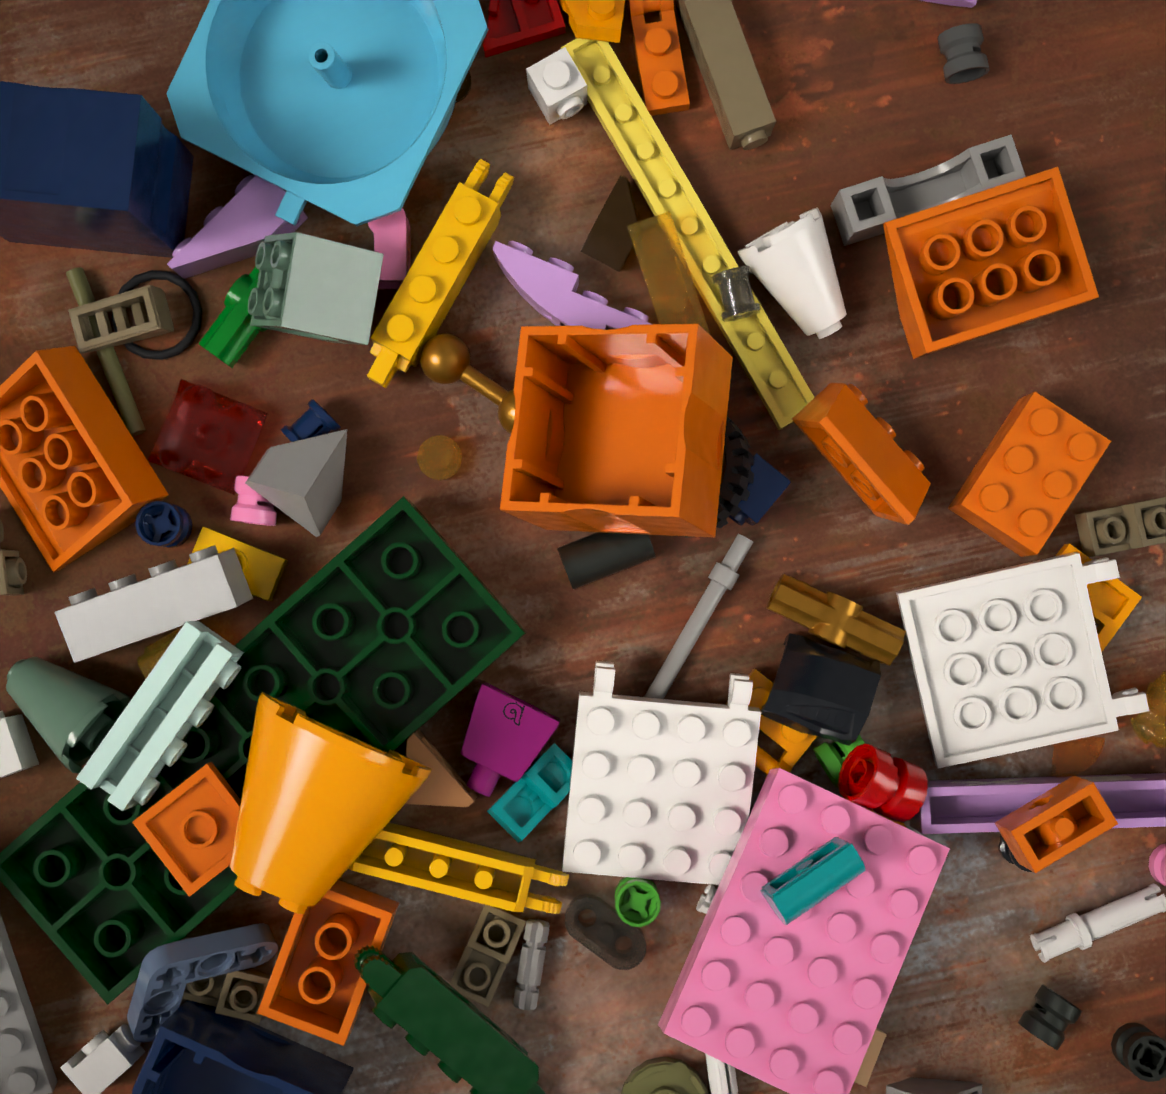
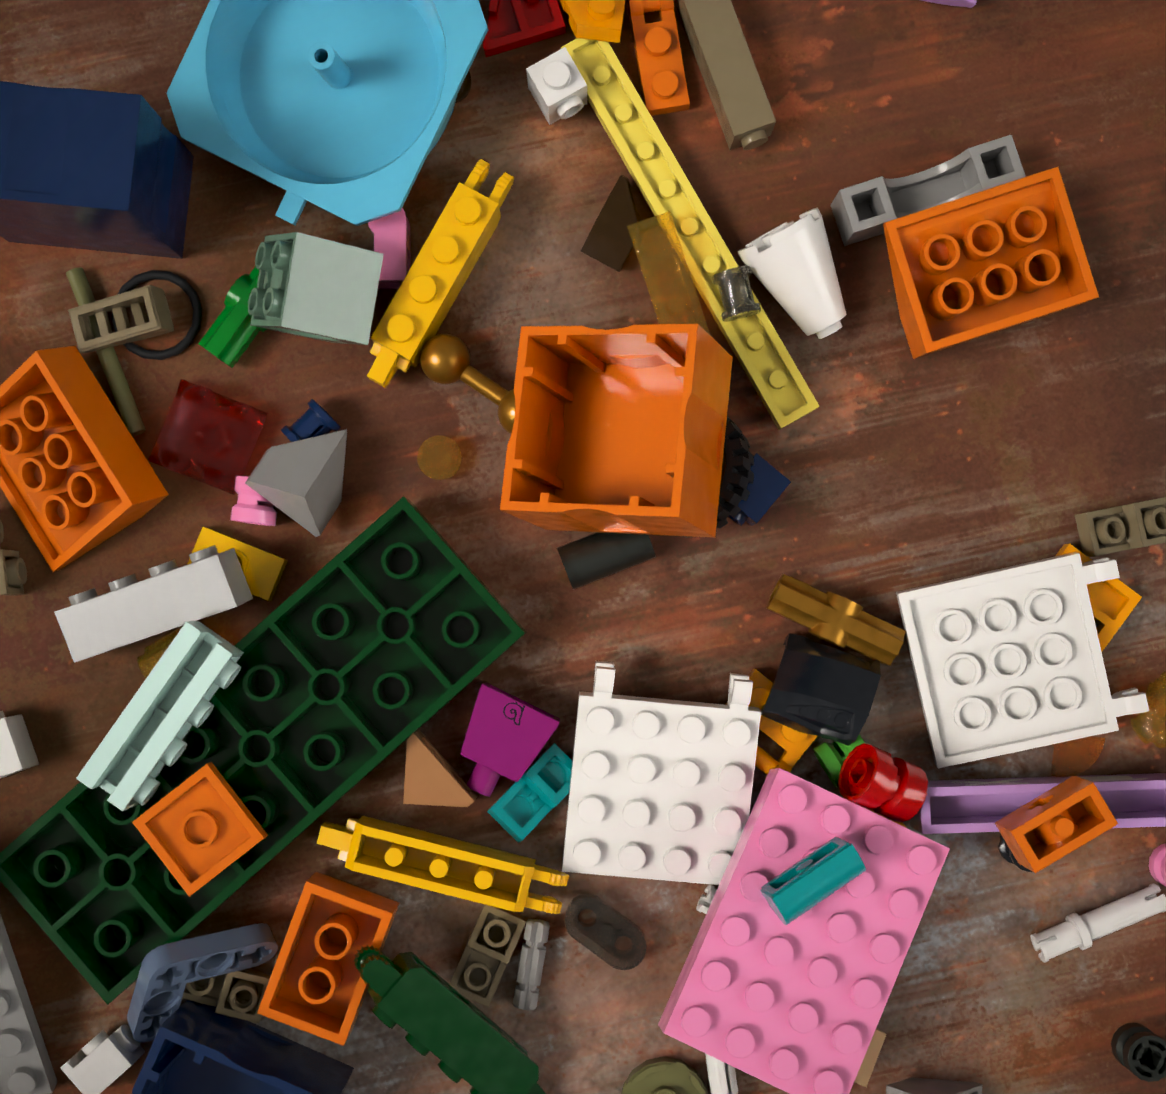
sand green cone [6,657,132,773] -> none
dark blue wheel [135,501,193,548] -> none
lavender slope [167,175,308,279] -> none
light orange cone [230,692,432,914] -> none
lavender slope [492,241,651,330] -> none
bright green wheel [614,877,661,927] -> none
light grey bar [644,534,754,699] -> none
orange slope [792,383,931,525] -> none
dark grey wheel [937,23,990,84] -> none
orange brick [948,391,1111,557] -> none
pearl dark grey wheel [1018,984,1082,1050] -> none

